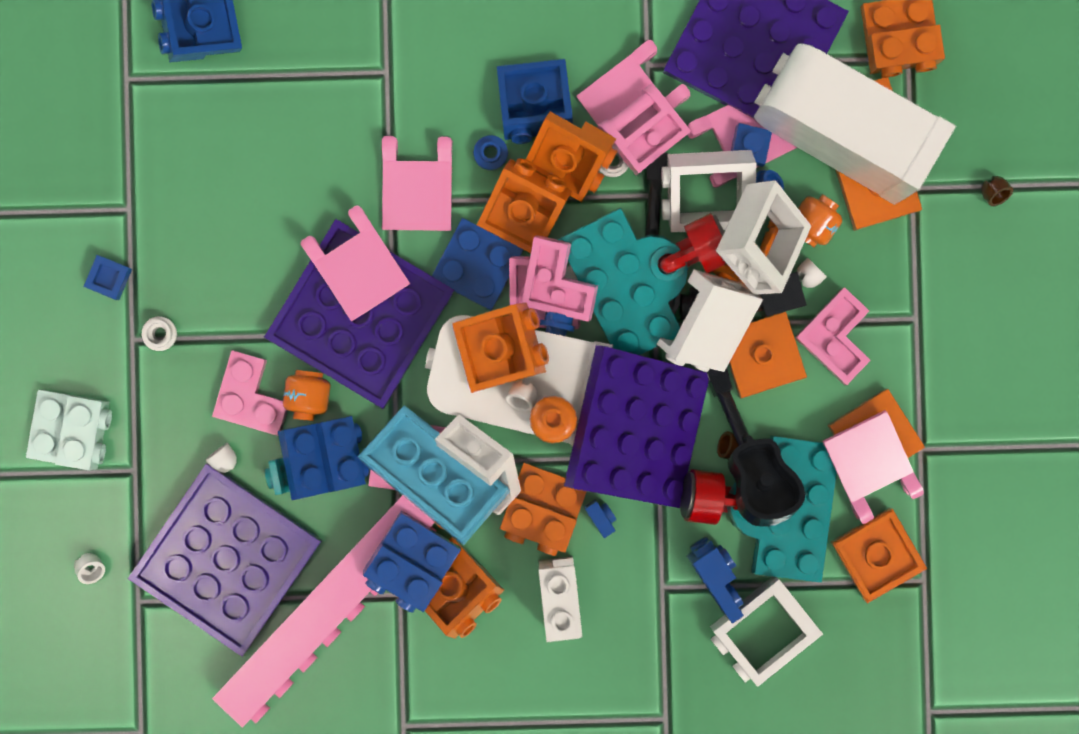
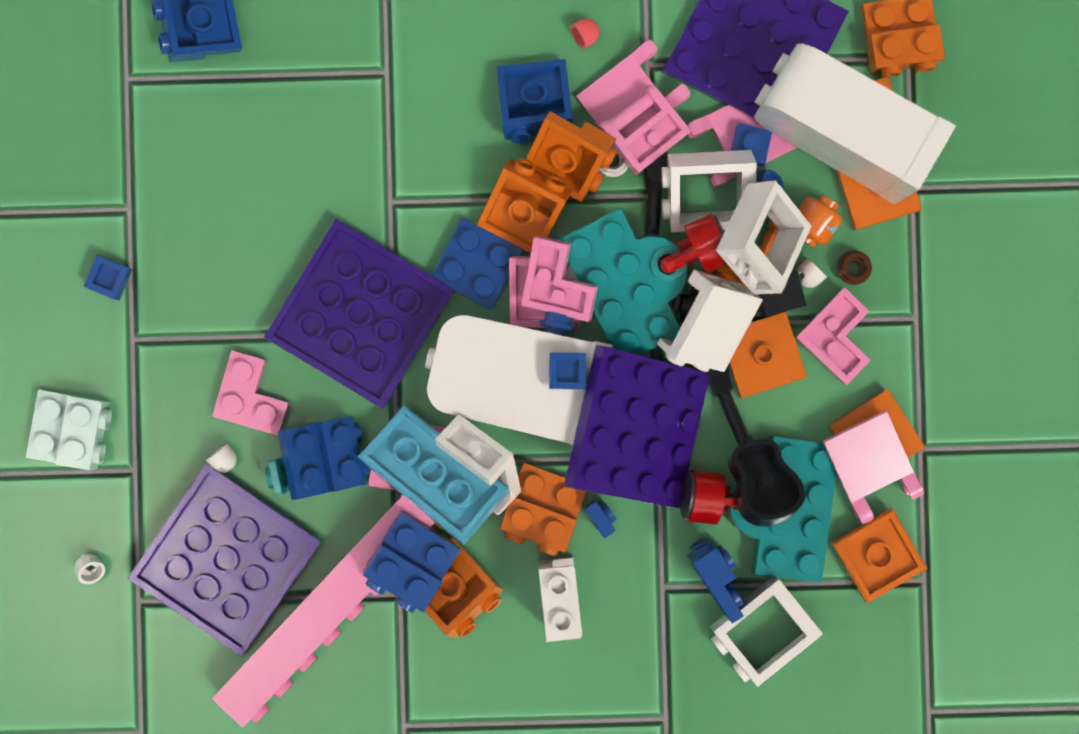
white plate [142,317,177,351] -> none
orange head [283,370,331,421] -> none
bright pink flag [301,205,410,321] -> none
bright pink flag [382,136,453,231] -> none
orange plate [452,302,549,393] -> none
blue plate [473,135,508,170] -> none
white hinge [506,380,538,411] -> none
orange head [530,396,577,443] -> none
reddish brown hinge [717,431,738,460] -> none
reddish brown hinge [981,176,1013,206] -> none
none -> blue plate [549,353,586,390]
none -> coral hinge [570,18,600,49]
none -> reddish brown plate [836,250,872,285]

